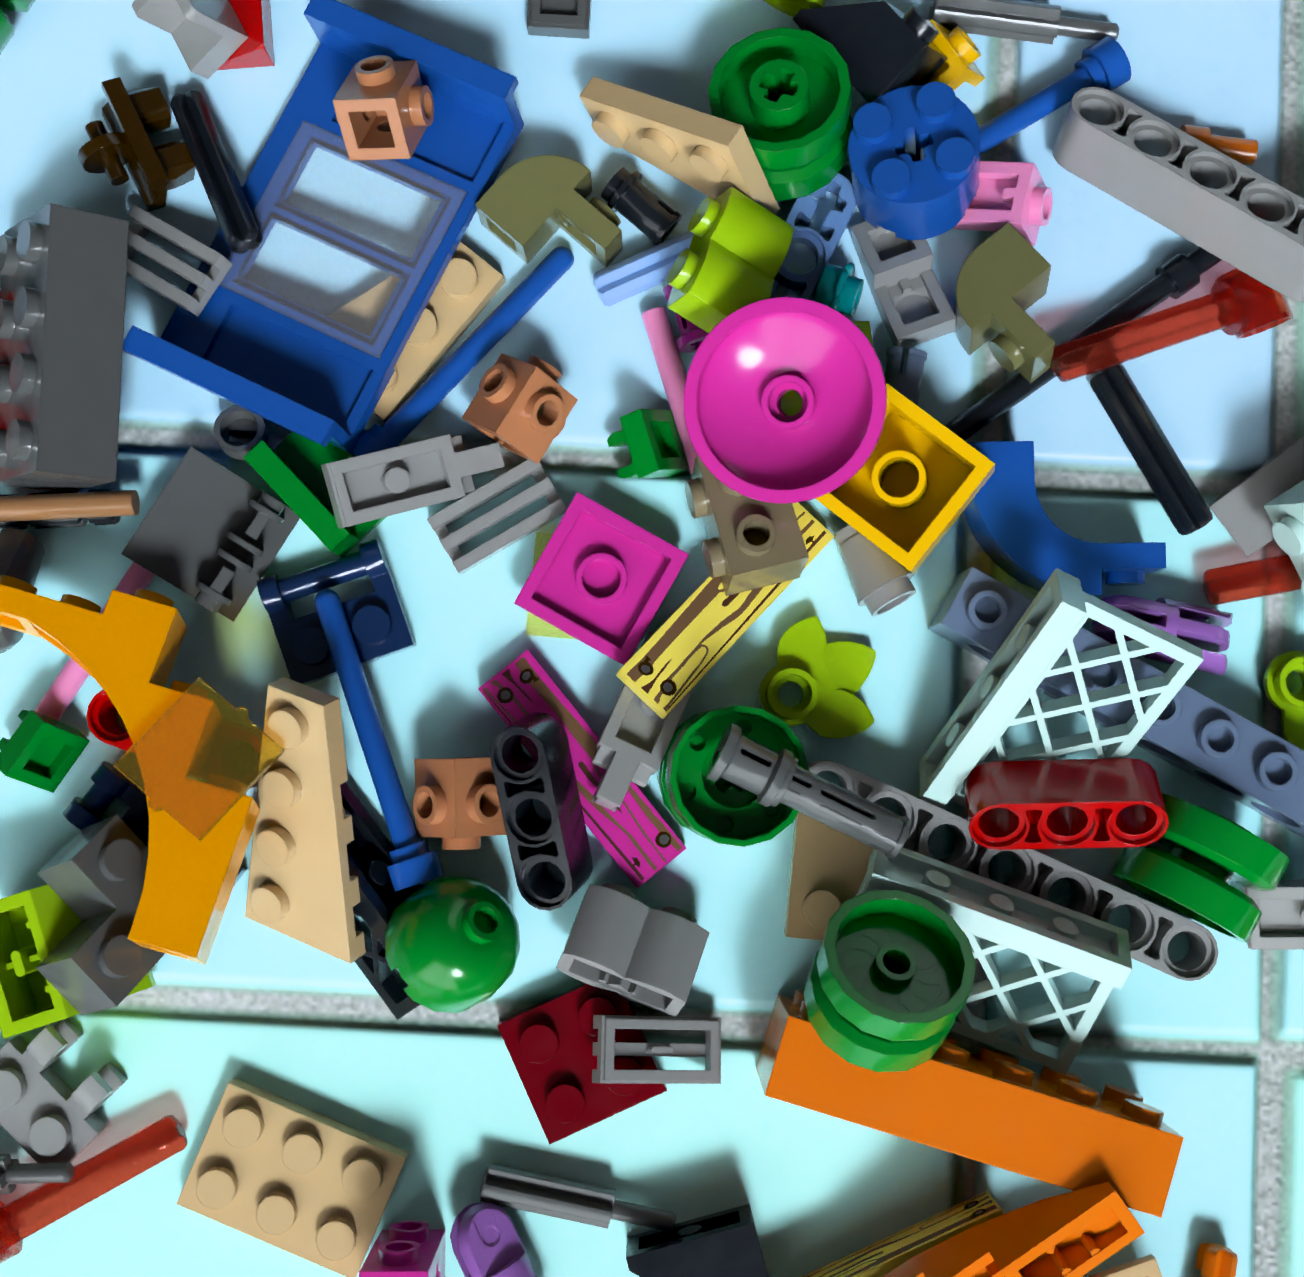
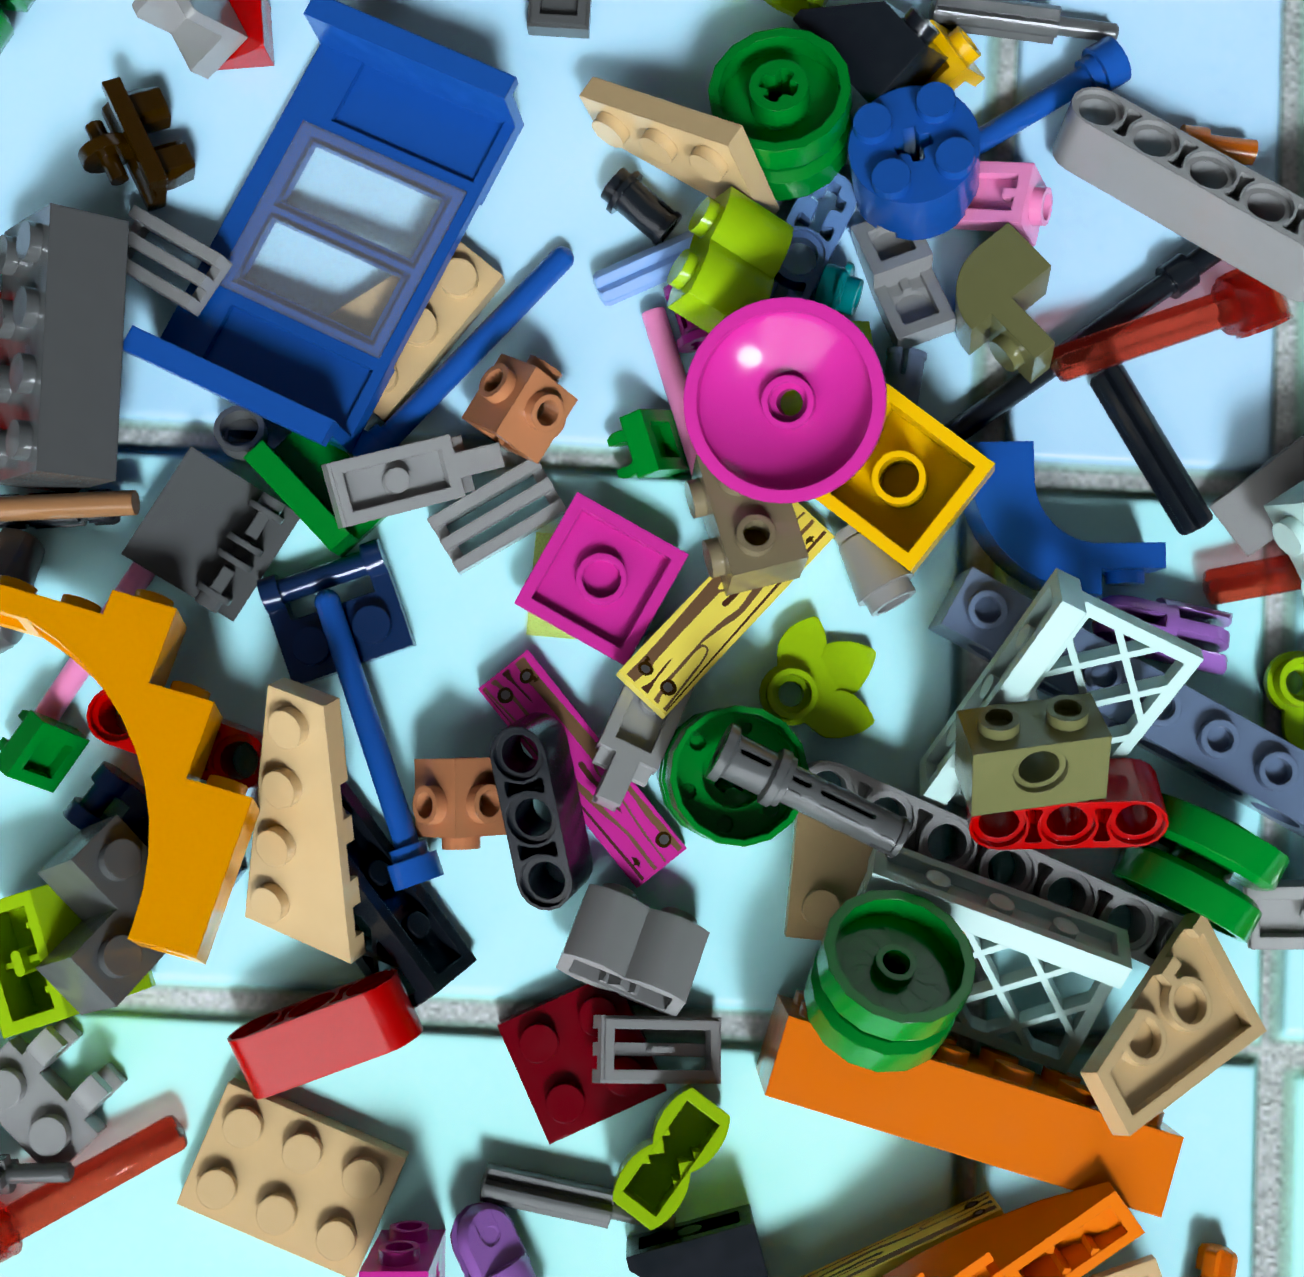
clear yellow piece [113,677,285,841] -> none
black axle [170,89,263,254] -> none
nougat brick [332,55,434,161] -> none
green cylinder [385,876,521,1013] -> none
olive brick [475,155,623,267] -> none
none -> beam [227,968,423,1099]
none -> lime brick [612,1084,730,1230]
none -> olive brick [955,693,1112,817]
none -> tan wing [1080,912,1267,1136]

